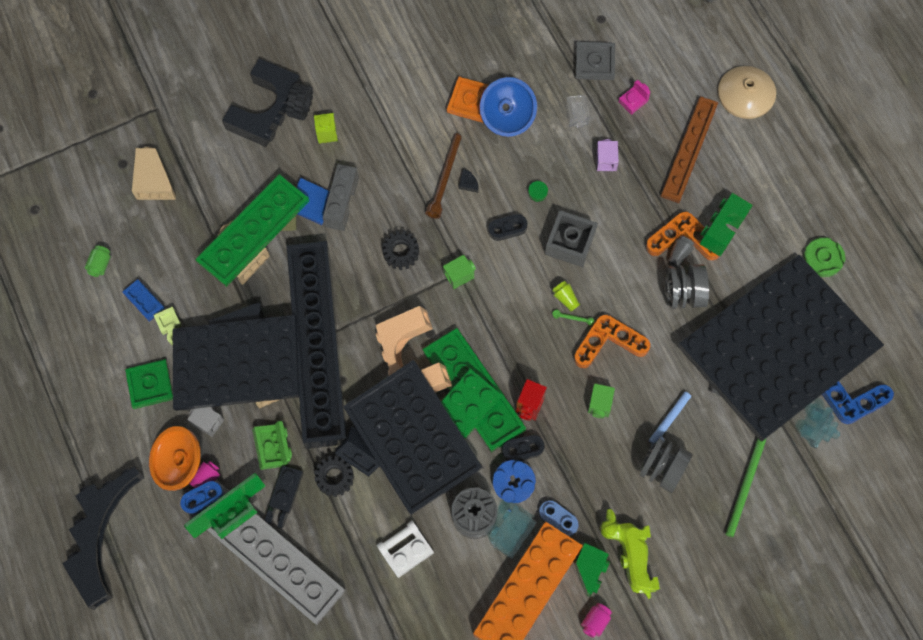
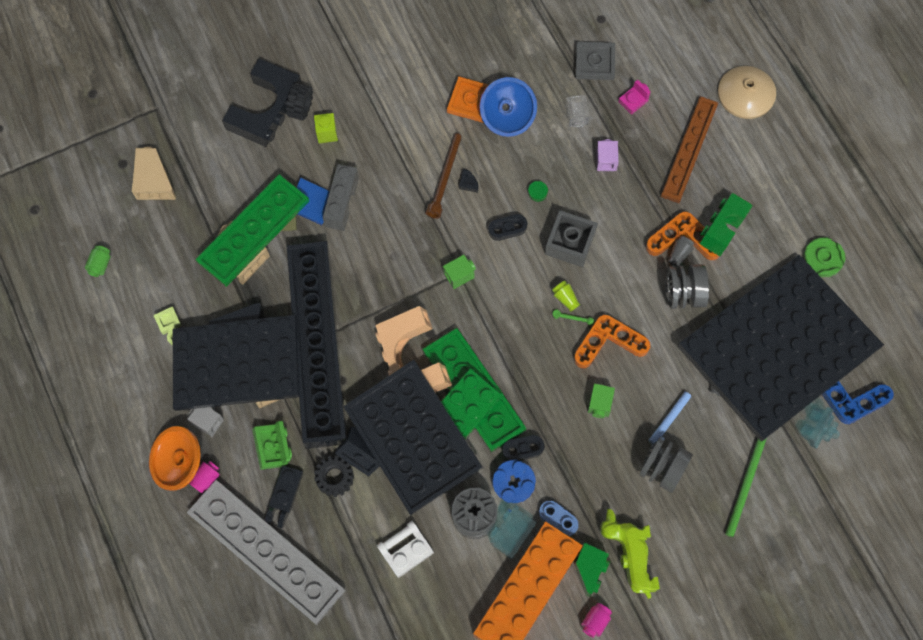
black arch [62,467,145,610] -> none
blue plate [122,279,165,322] -> none
green tile [125,359,173,409] -> none
blue plate [180,481,223,515] -> none
green bracket [184,473,265,539] -> none
black tyre [382,231,419,270] -> none
red brick [516,379,547,421] -> none

